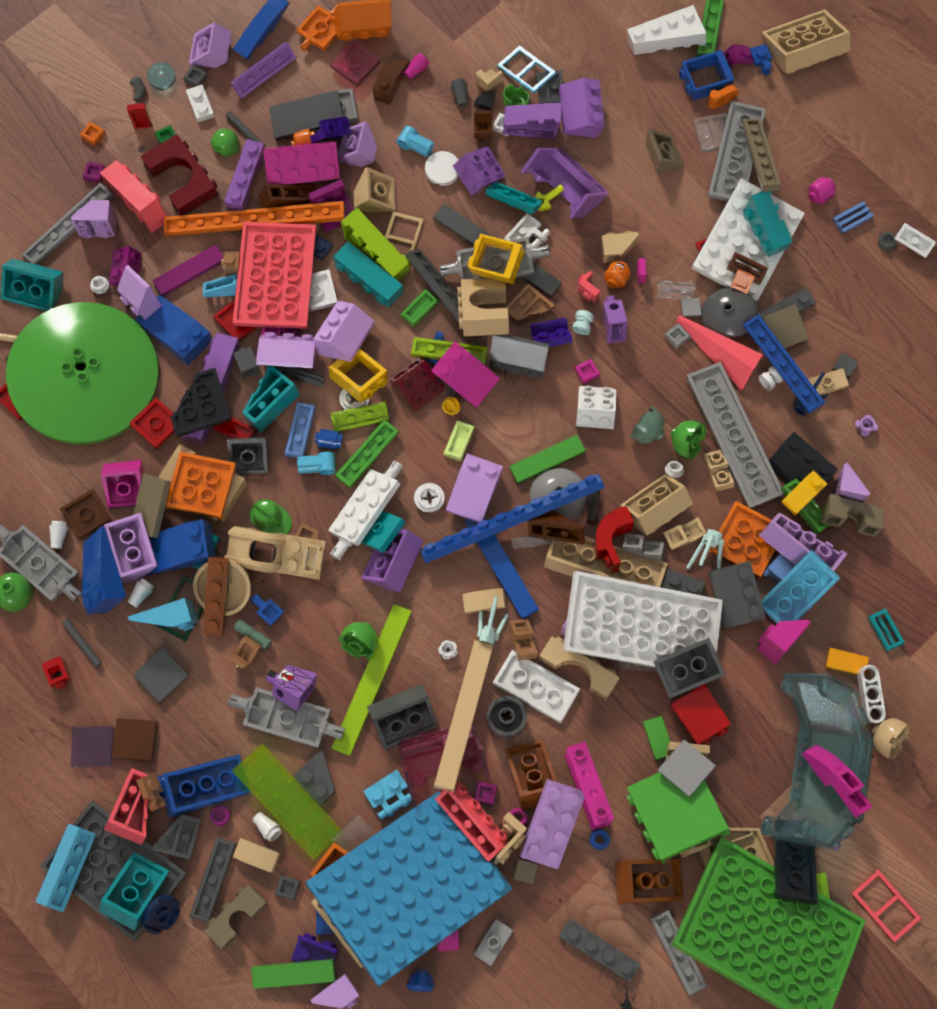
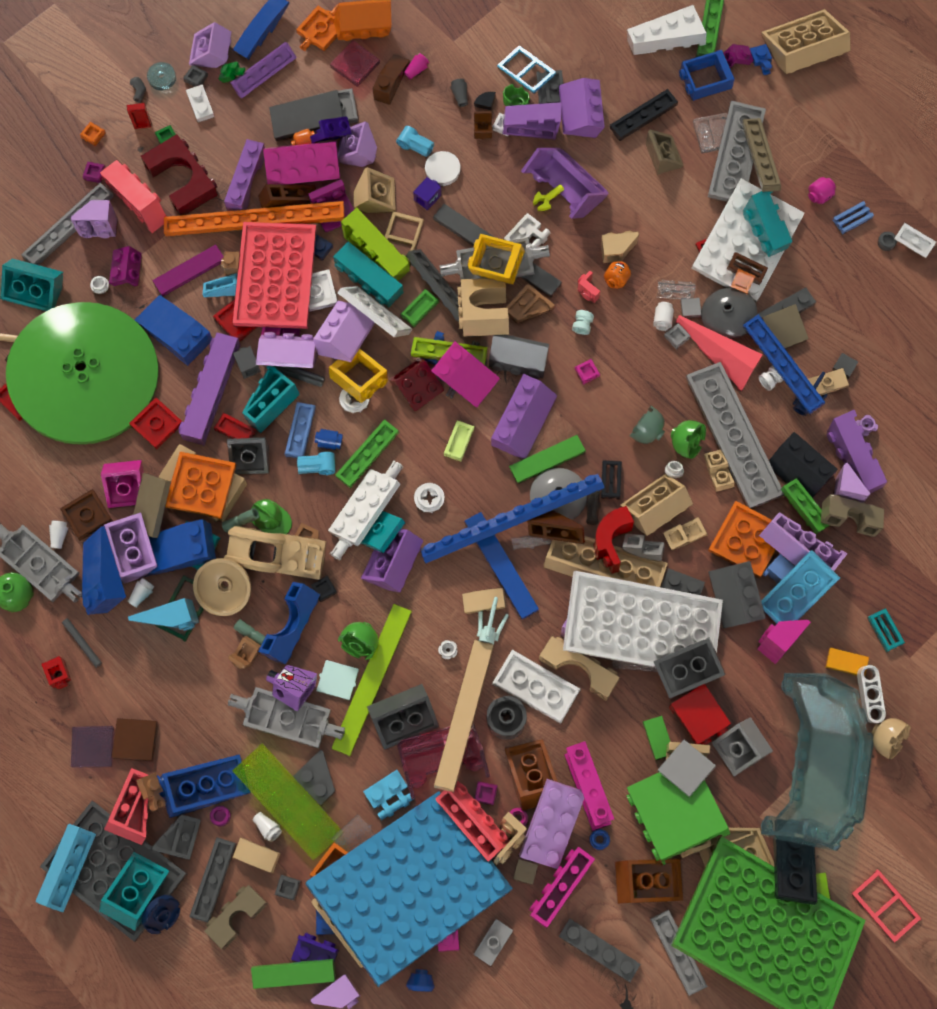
lavender slope [117,265,161,320] -> none
dark grey tile [133,648,189,704] -> none
black plate [171,368,232,438] -> none
dark orange plate [203,556,229,637] -> none
bright green hair [211,129,240,157] -> none
dark grey bar [225,111,266,147] -> none
blue plate [250,594,285,627] -> none
lime tile [330,401,389,431] -> none
yellow plate [442,396,461,415] -> none
lavender slope [446,453,503,523] -> none
medium lavender bracket [453,147,505,196] -> none
tan panel [475,69,503,92] -> none
teal plate [486,181,542,214] -> none
medium nougat slope [509,618,538,661] -> none
dark purple bracket [530,318,573,347] -> none
white bracket [576,386,616,429] -> none
medium lavender torso [603,295,627,343] -> none
dark pink tile [637,258,646,283] -> none
light aqua plant [686,529,725,570] -> none
orange plate [708,85,739,109] -> none
yellow slope [781,470,827,515] -> none
dark pink slope [802,745,872,818] -> none
none -> green plate [218,62,246,83]
none -> sand green piece [222,508,259,533]
none -> blue arch [258,582,320,664]
none -> black tile [311,575,337,603]
none -> light aqua piece [316,660,359,701]
none -> white tile [338,286,412,337]
none -> dark purple brick [413,177,441,210]
none -> medium lavender slope [491,374,557,460]
none -> dark pink brick [529,847,595,929]
none -> black tile [601,460,622,499]
none -> black plate [610,89,678,141]
none -> white brick [653,302,674,331]
none -> light grey slope [711,717,773,776]
none -> medium lavender wedge [827,410,887,493]

